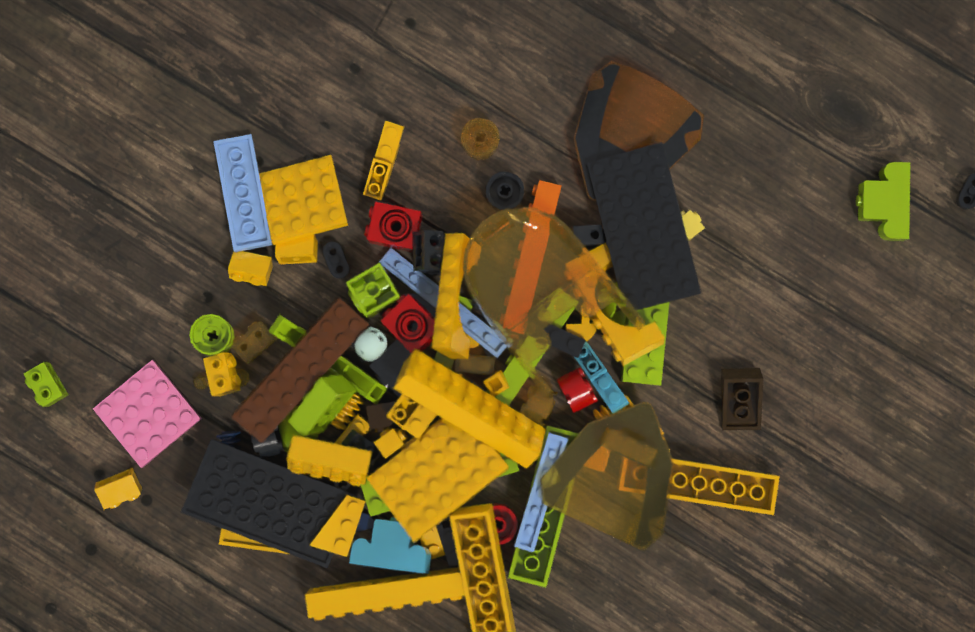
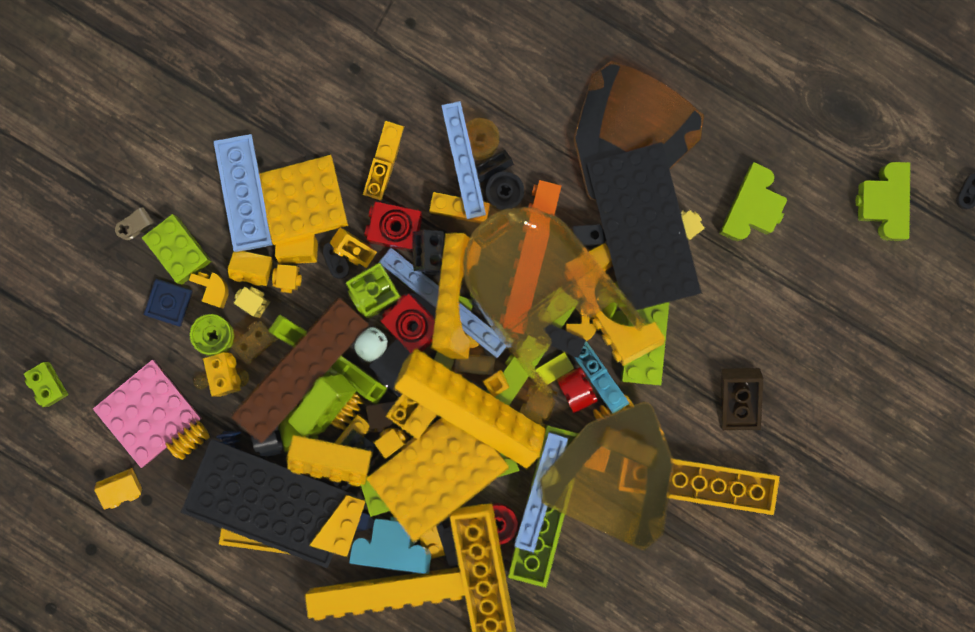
none -> dark tan piece [115,207,154,240]
none -> lime brick [142,214,212,285]
none -> dark blue tile [144,279,193,327]
none -> yellow piece [165,419,210,460]
none -> yellow brick [189,272,229,309]
none -> light yellow brick [234,286,270,318]
none -> yellow brick [272,264,302,293]
none -> yellow brick [330,227,377,268]
none -> yellow brick [429,192,490,224]
none -> light blue plate [441,101,486,220]
none -> black plate [455,150,514,183]
none -> neon yellow tile [532,352,574,388]
none -> lime brick [719,162,787,241]

